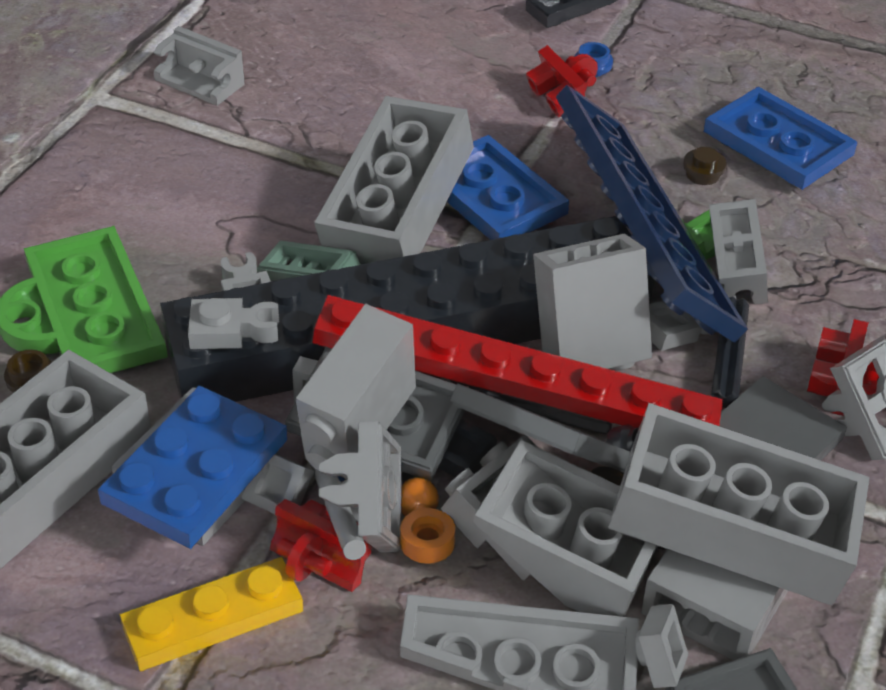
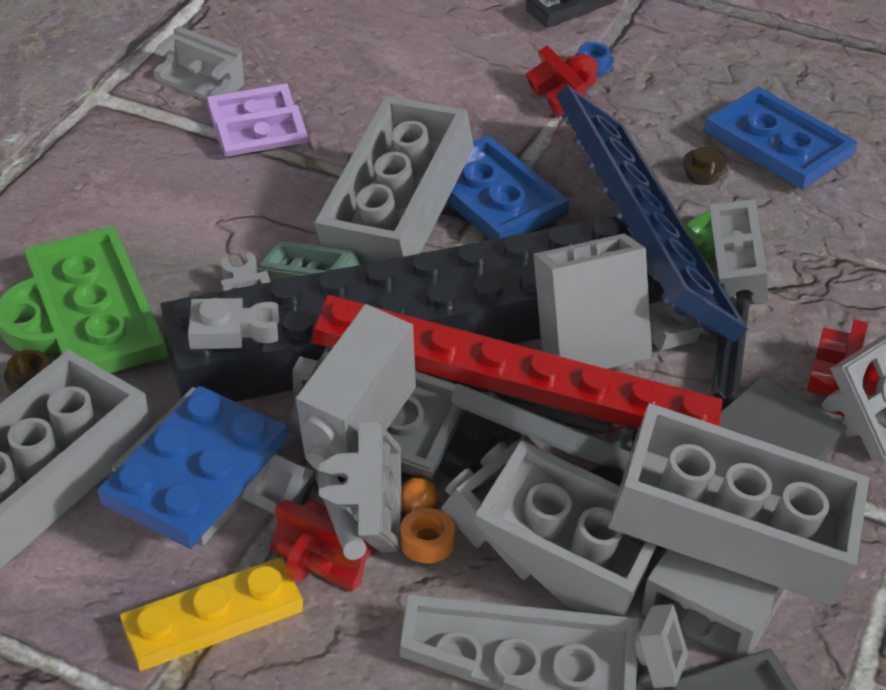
none -> lavender slope [207,83,308,157]

